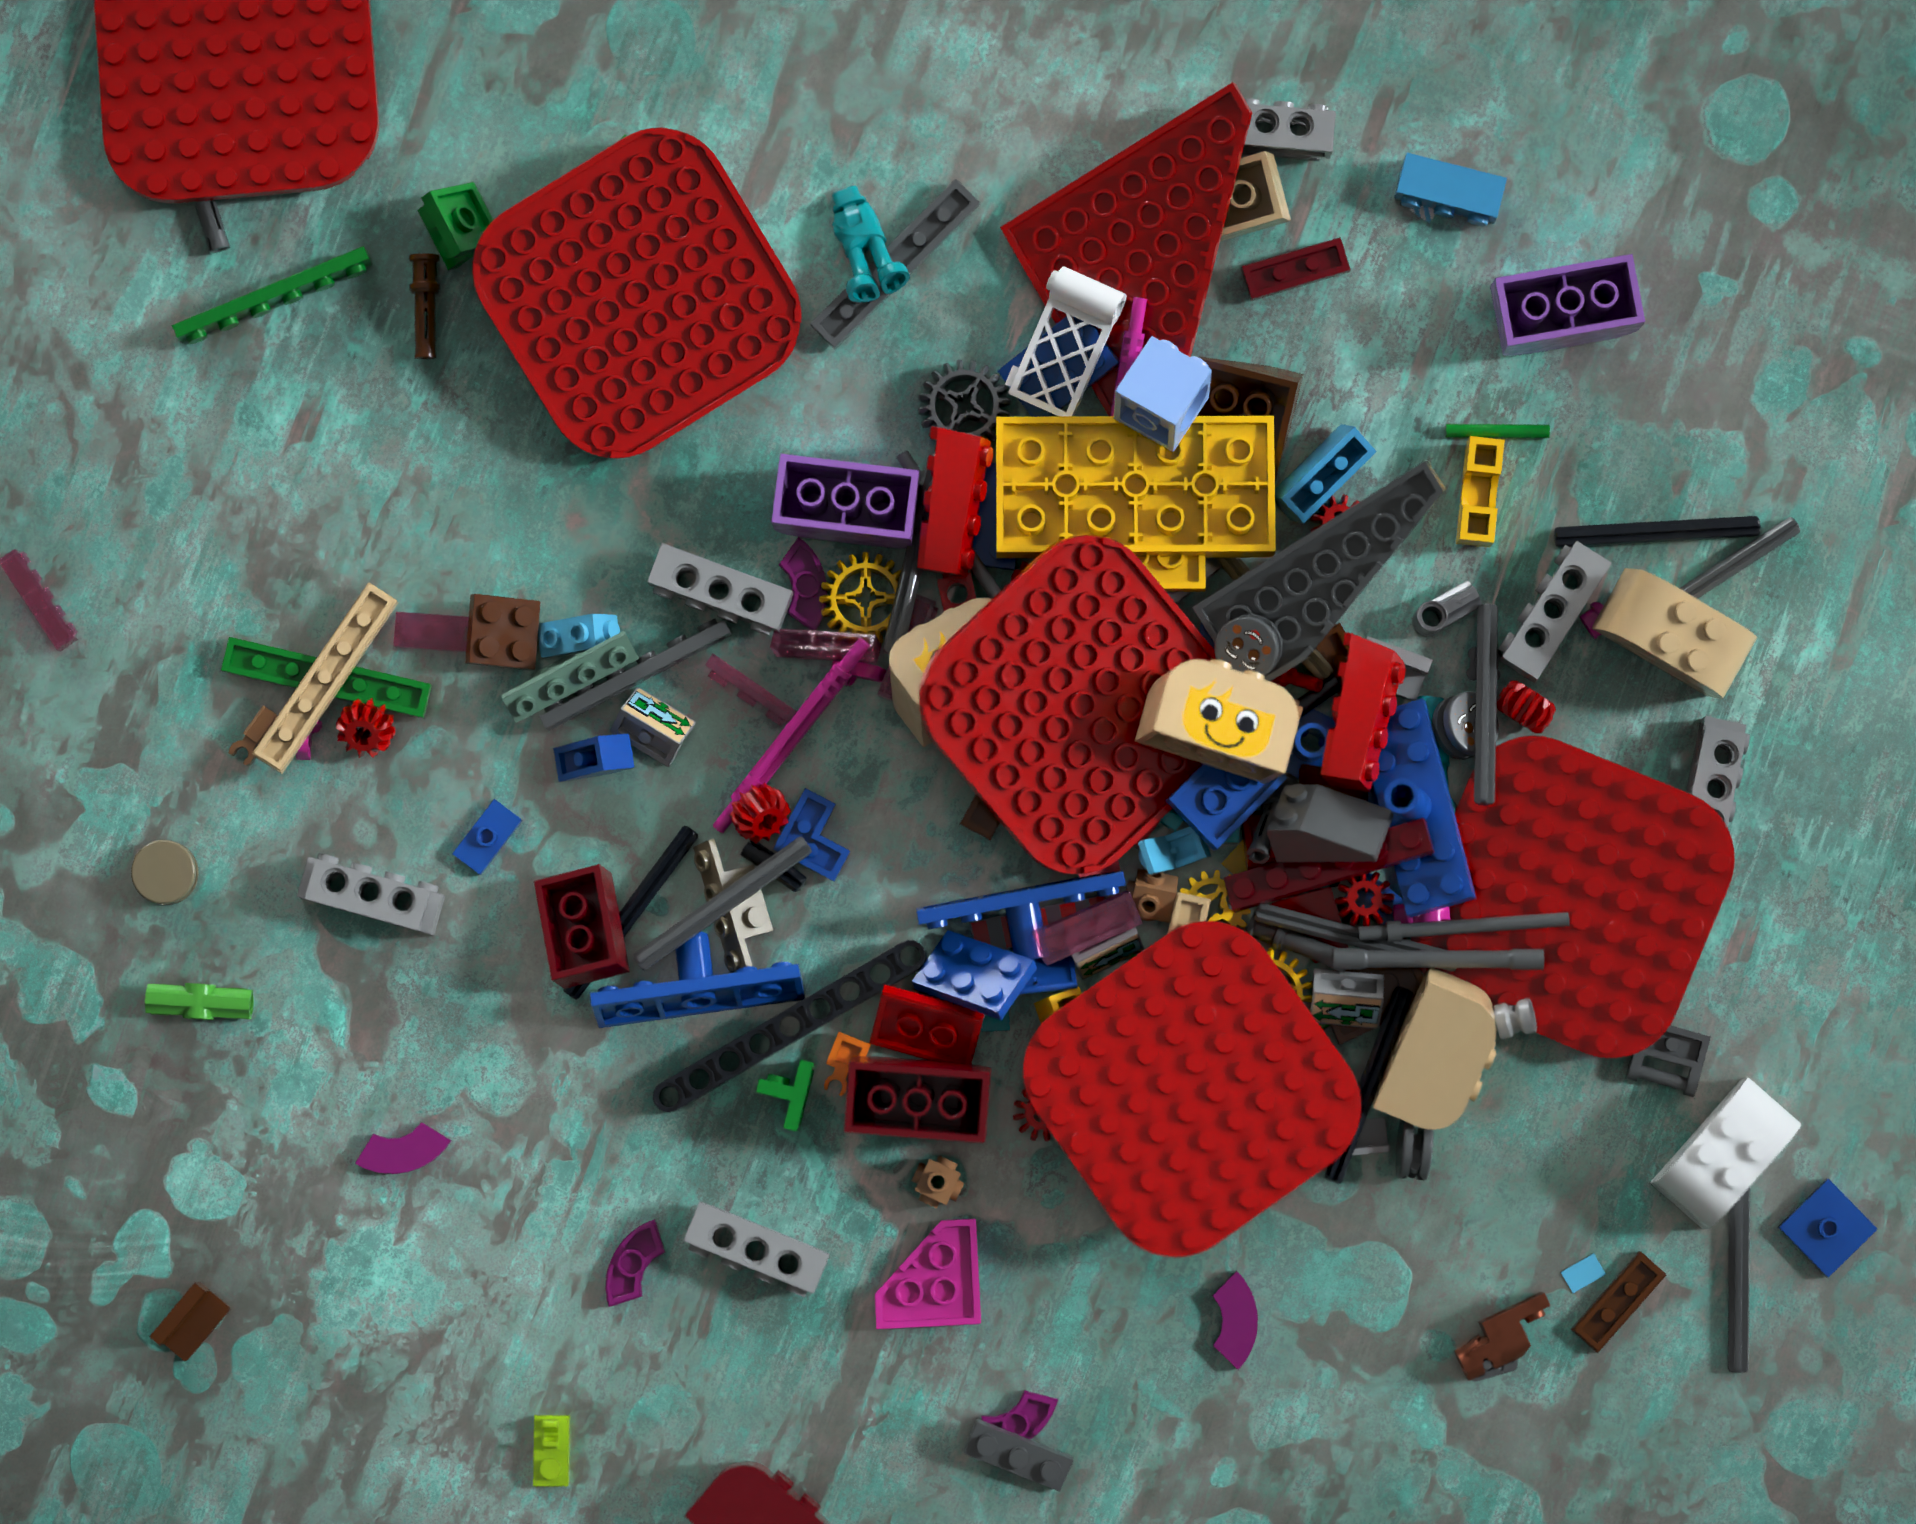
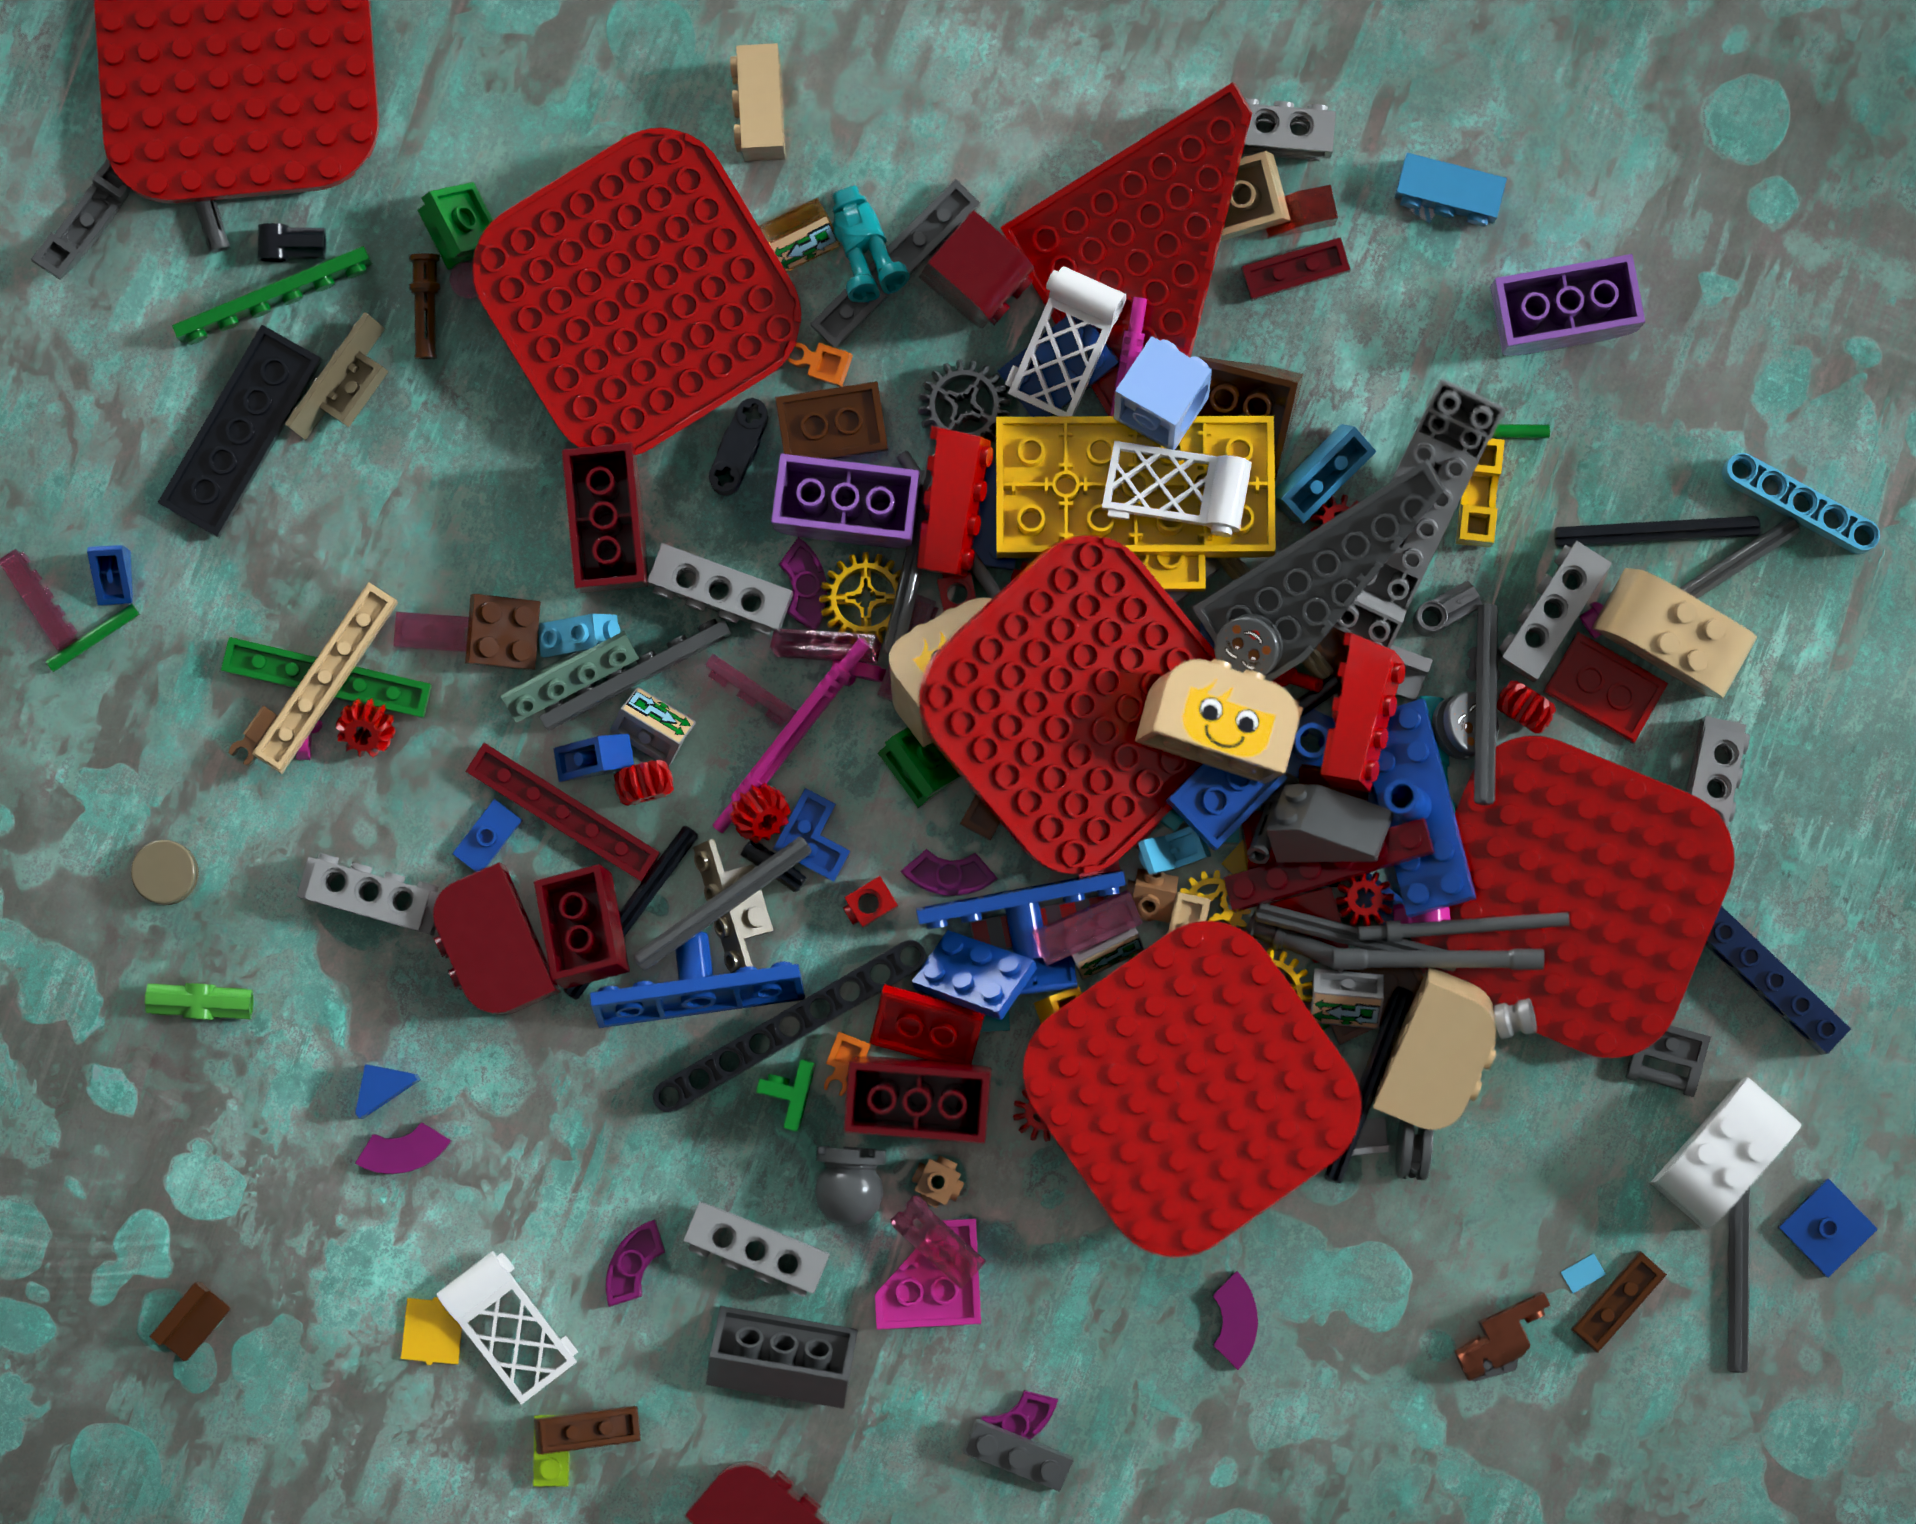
none -> dark grey slope [31,158,132,280]
none -> green bar [46,603,140,672]
none -> blue slope [87,545,133,605]
none -> black plate [158,324,323,538]
none -> black piece [257,223,327,263]
none -> dark tan bracket [285,312,389,440]
none -> blue slope [355,1064,421,1119]
none -> yellow piece [401,1297,462,1365]
none -> dark red brick [433,862,561,1015]
none -> white piece [436,1251,578,1405]
none -> clear pink tile [450,262,477,298]
none -> dark red plate [465,743,660,882]
none -> reddish brown tile [534,1406,641,1455]
none -> dark red brick [562,443,649,594]
none -> red gear [614,760,674,806]
none -> dark grey slope [706,1306,858,1409]
none -> black piece [709,398,769,496]
none -> tan brick [730,43,785,162]
none -> panel [759,197,840,272]
none -> reddish brown plate [775,381,888,460]
none -> orange plate [788,343,853,387]
none -> dark grey tile [814,1146,886,1227]
none -> red brick [843,876,898,928]
none -> green bracket [877,727,962,808]
none -> clear pink plate [891,1195,986,1288]
none -> magenta tile [900,849,998,896]
none -> dark red brick [919,210,1034,328]
none -> white piece [1102,441,1252,537]
none -> clear red slope [1266,185,1338,239]
none -> light grey slope [1334,378,1506,648]
none -> red tile [1543,632,1668,744]
none -> dark blue brick [1705,906,1851,1055]
none -> medium azure beam [1722,453,1880,554]

